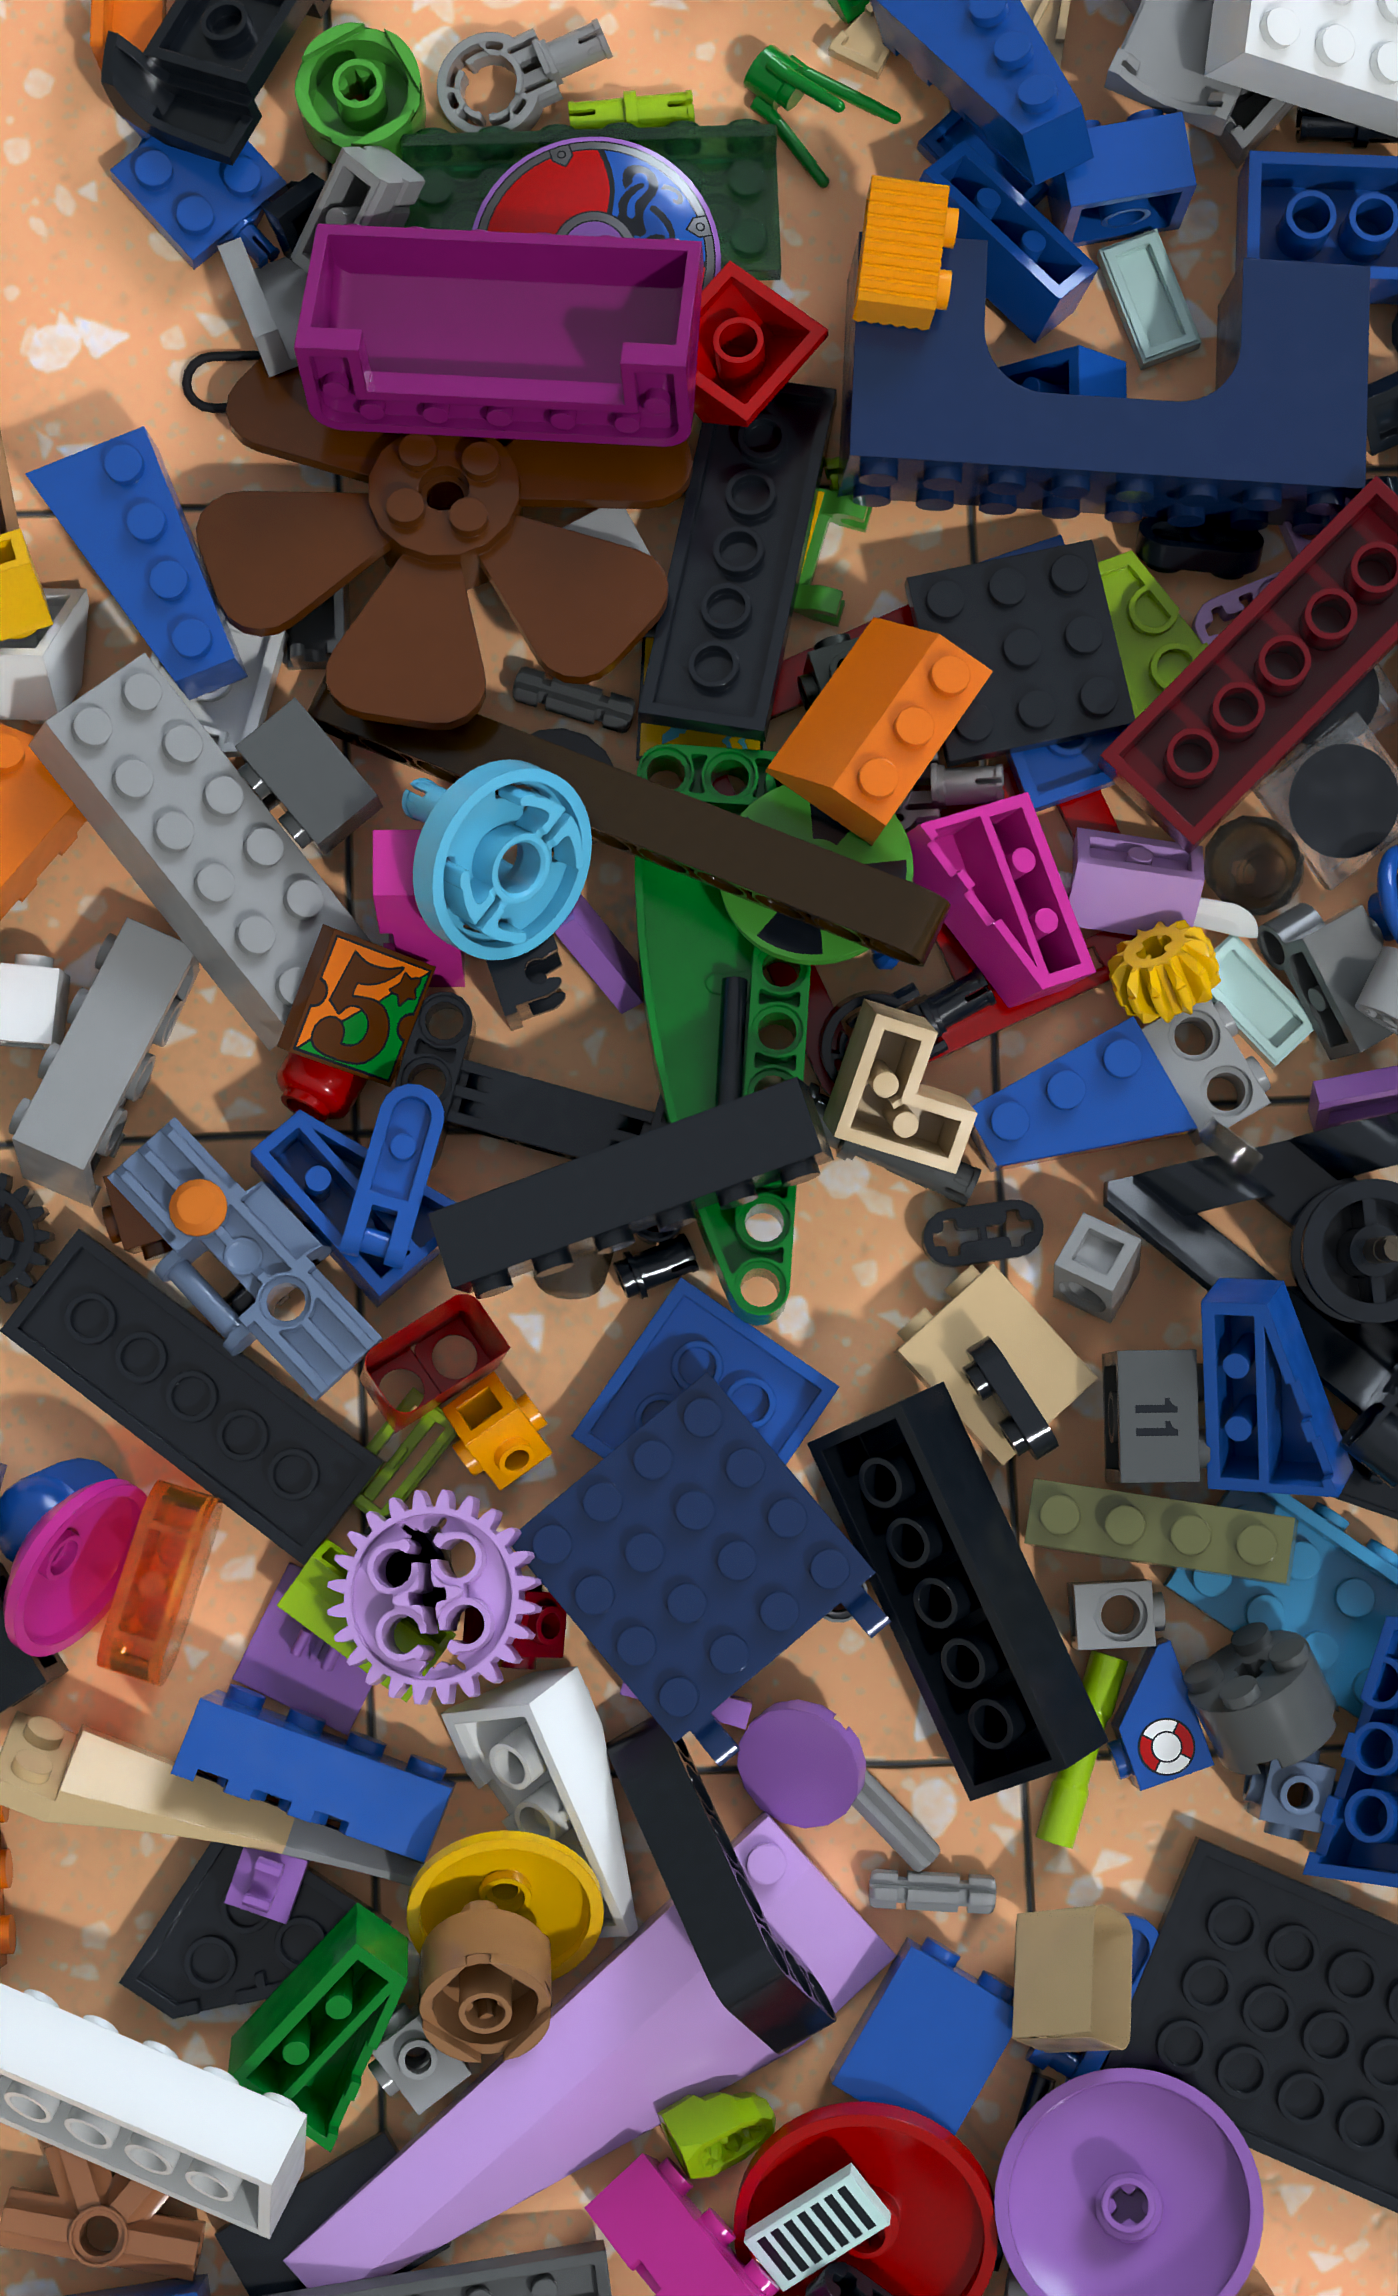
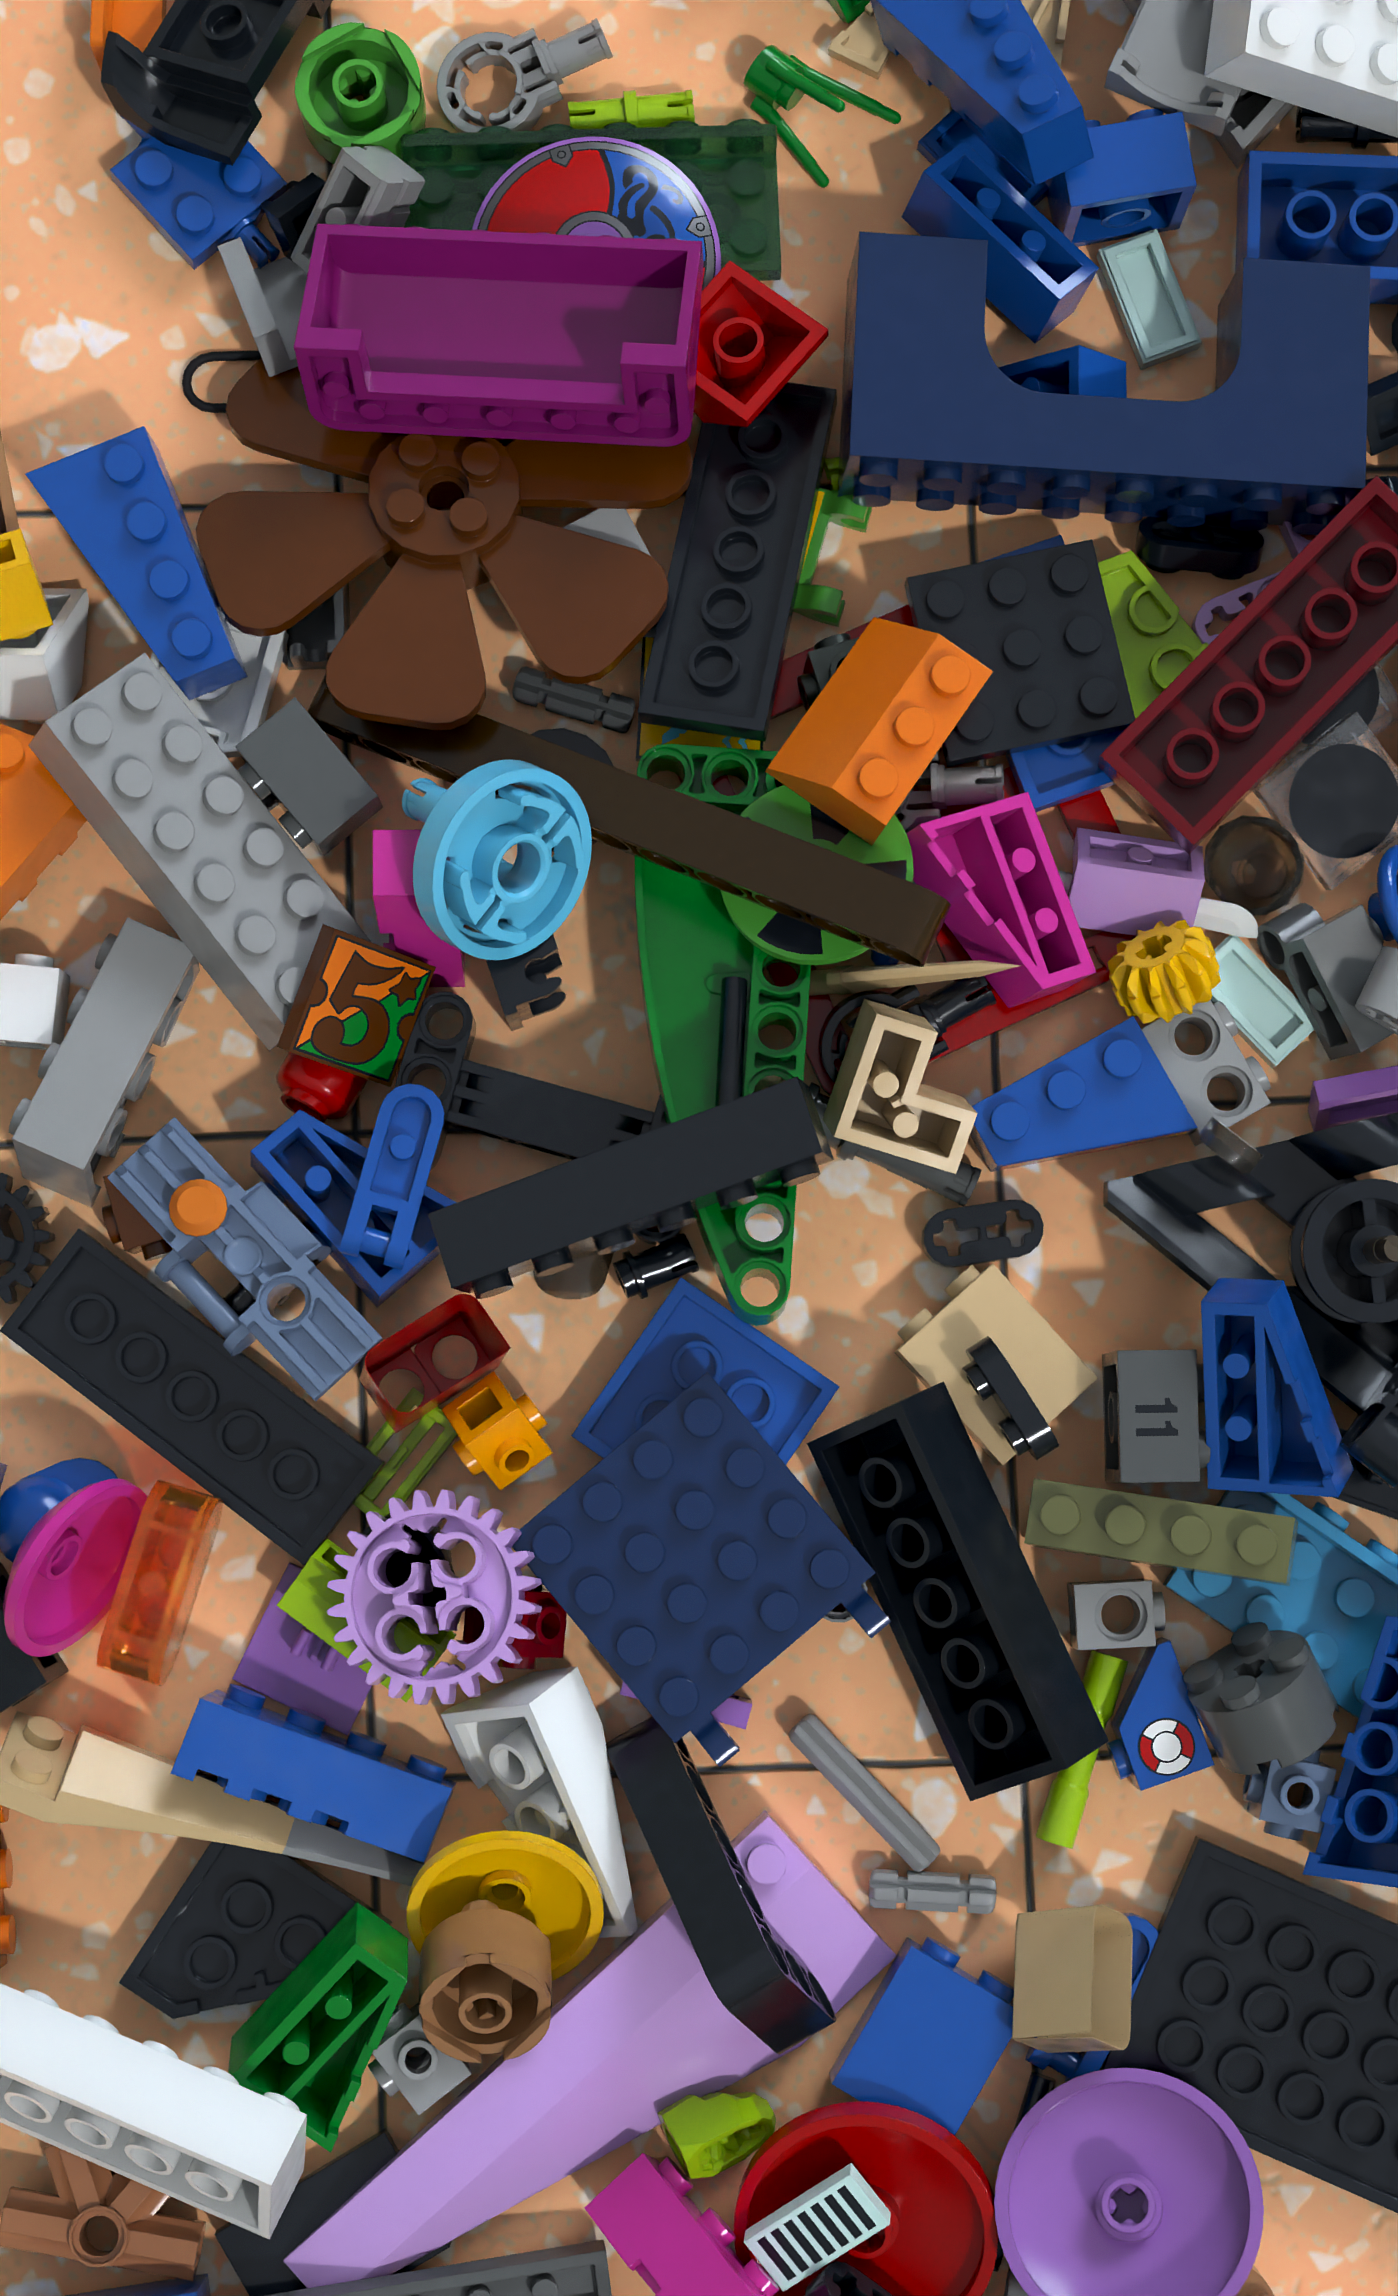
medium lavender tile [224,1847,310,1924] -> none
medium lavender tile [554,894,643,1014] -> none
medium lavender tile [737,1699,866,1828] -> none
light orange brick [852,175,959,331] -> none
light grey brick [1053,1212,1142,1323] -> none
none -> tan bar [809,960,1021,996]

